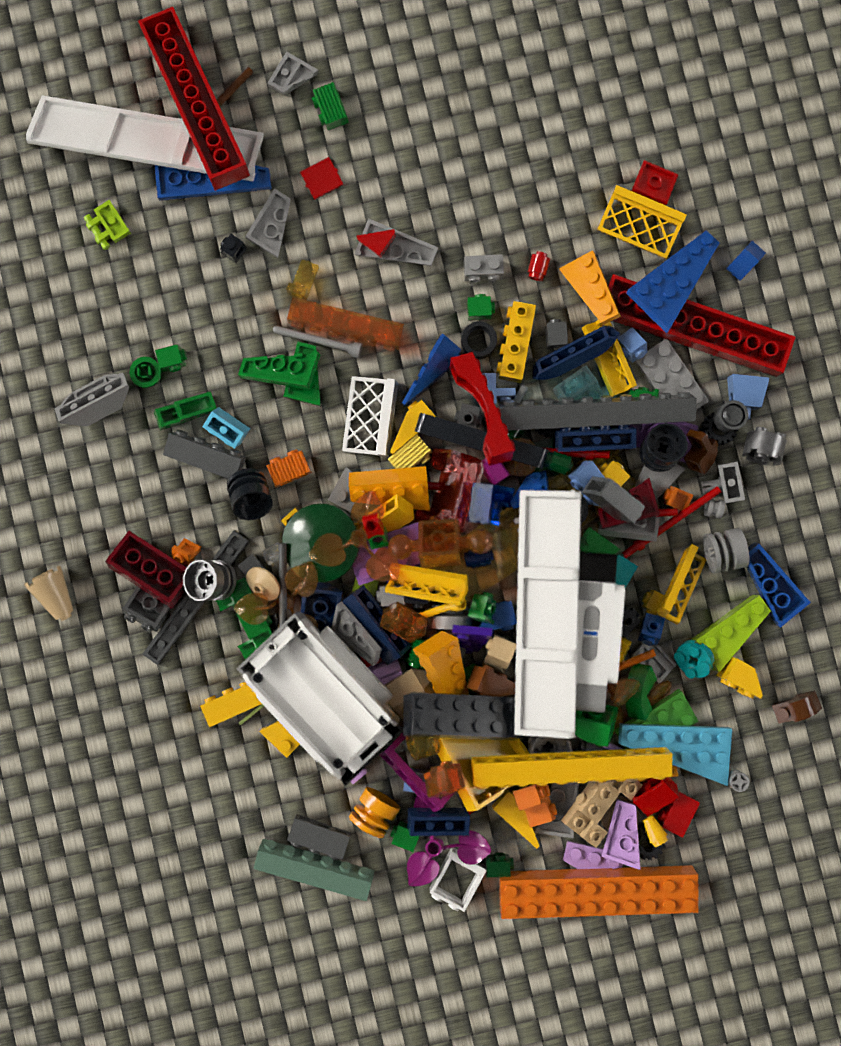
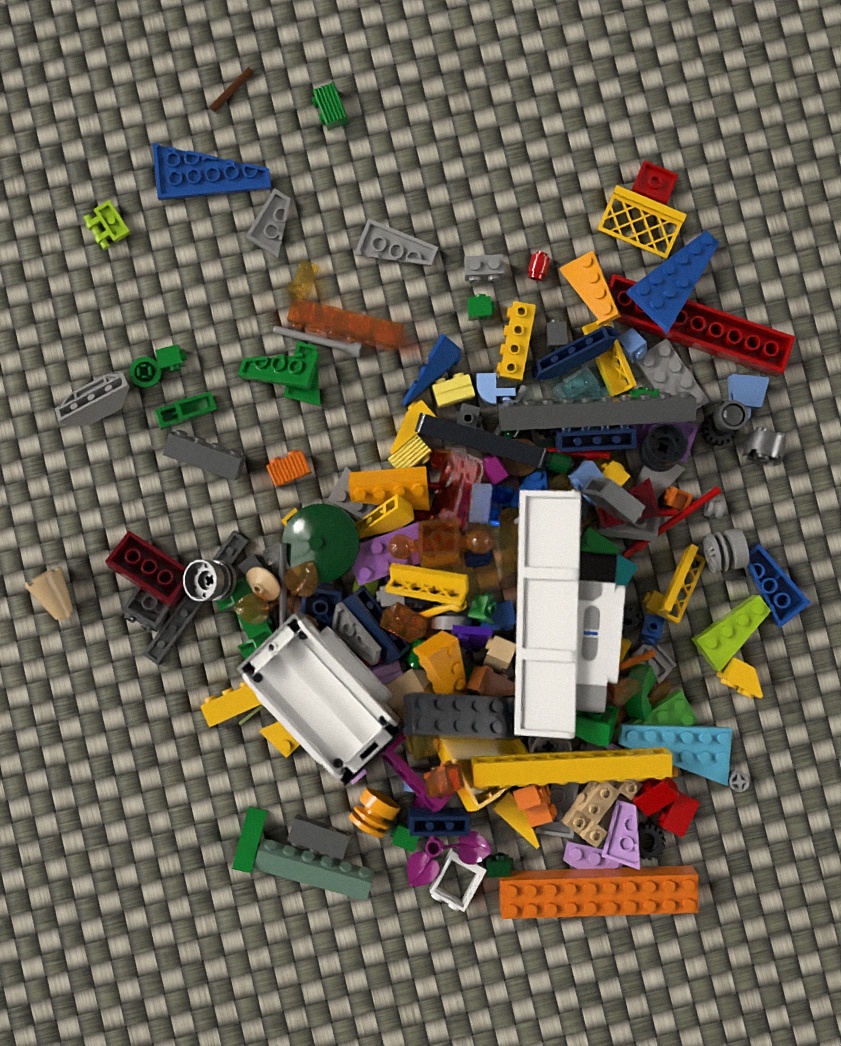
white piece [26,95,264,182] -> none
red brick [138,7,250,191] -> none
orange bracket [172,538,201,567] -> none
medium azure brick [202,407,250,449] -> none
black brick [220,234,247,264] -> none
black wheel [227,468,273,520] -> none
light grey wing [267,51,318,96] -> none
red piece [300,157,344,200] -> none
clear orange plant [309,491,399,581] -> none
white fence [342,376,398,457] -> none
red slope [357,229,397,258] -> none
red leg [362,512,389,550] -> none
red arch [450,352,515,466] -> none
black tyre [461,321,497,359] -> none
yellow cone [643,815,668,847] -> none
teal plate [674,640,715,679] -> none
reddish brown brick [684,429,718,475] -> none
light grey brick [701,461,745,503] -> none
blue slope [726,241,766,281] -> none
reddish brown brick [772,690,822,724] -> none
none -> green slope [232,806,268,873]
none -> light yellow brick [432,372,475,409]

